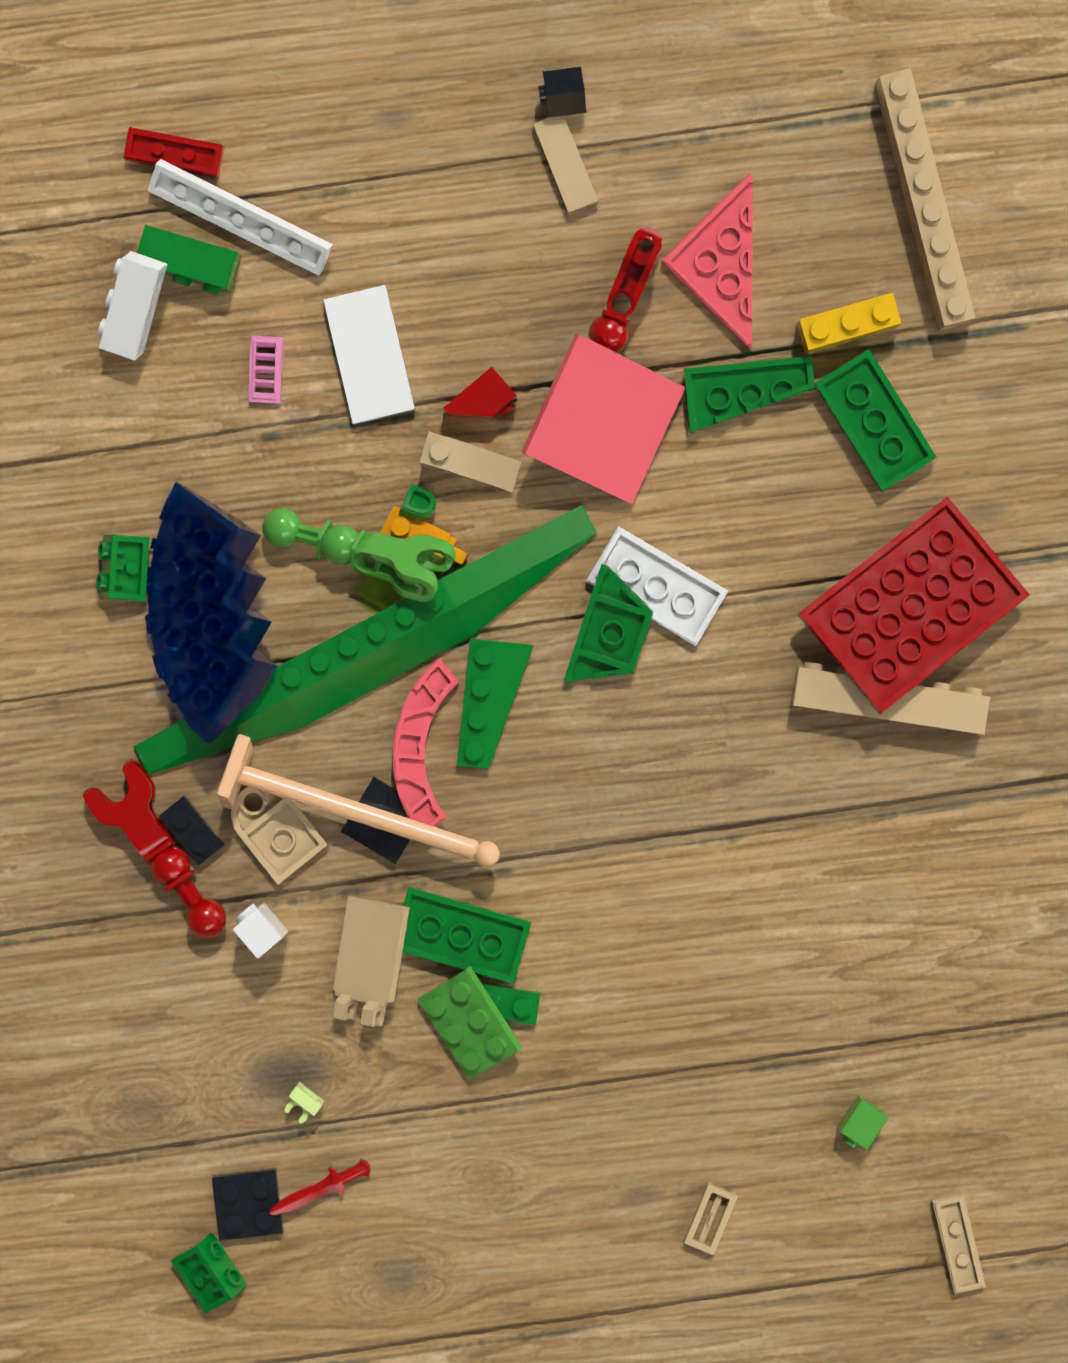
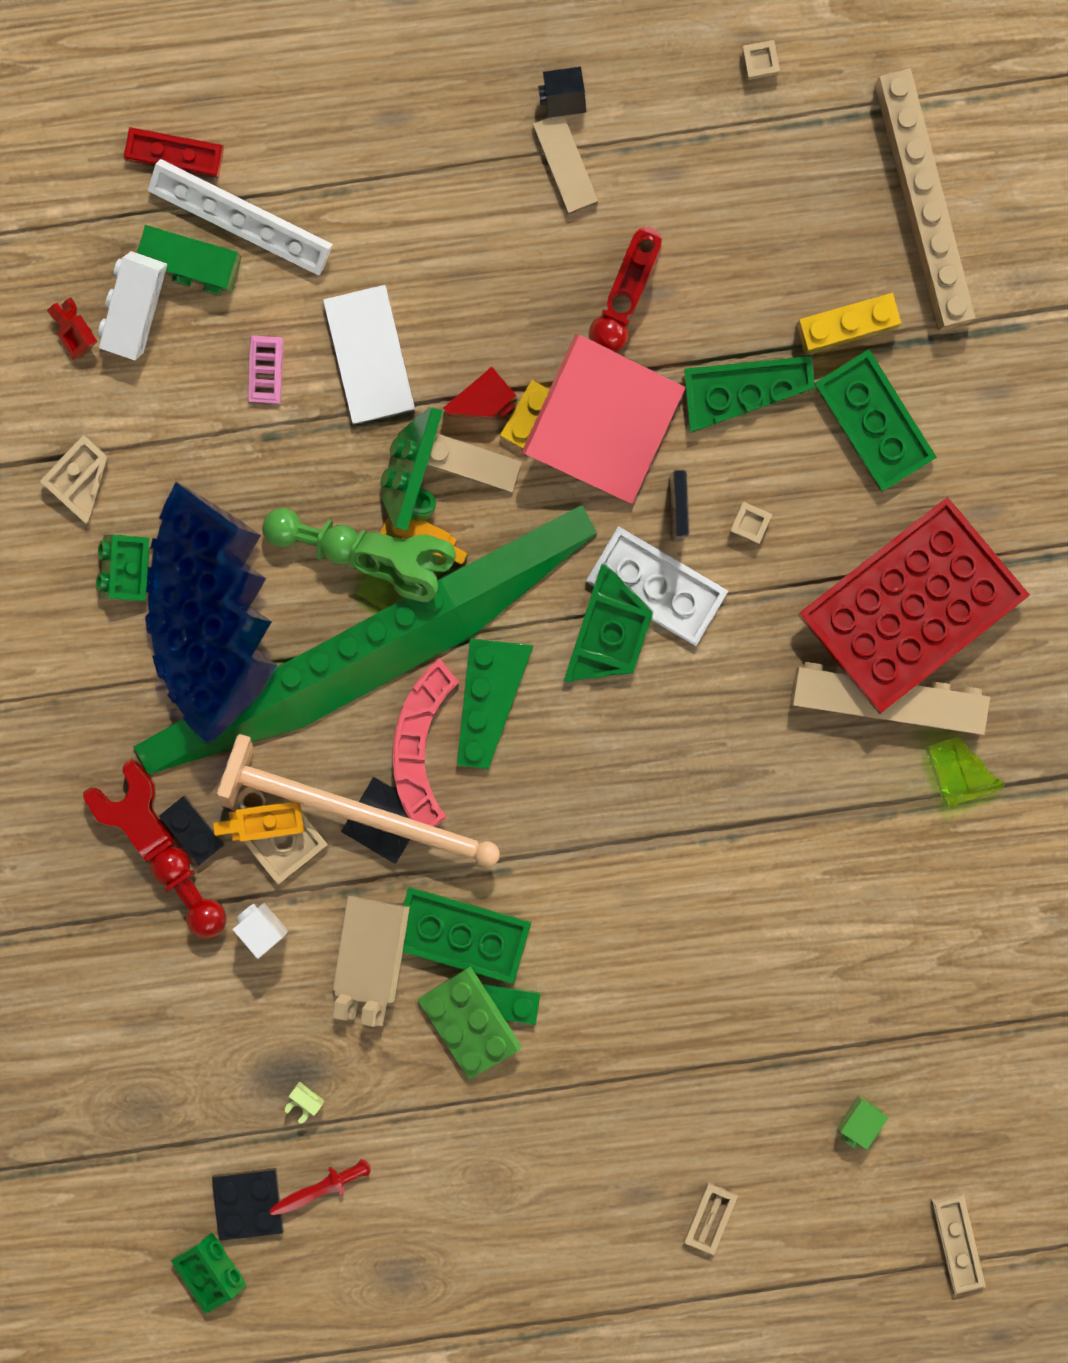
coral tile [662,173,753,348] -> none
none -> tan wing [40,435,108,523]
none -> red plate [47,297,97,360]
none -> light orange hinge [213,801,305,842]
none -> green wing [380,407,443,531]
none -> yellow plate [500,380,549,449]
none -> black tile [669,470,689,542]
none -> tan plate [729,502,773,544]
none -> tan plate [742,40,780,80]
none -> clear neon green wing [925,736,1005,808]

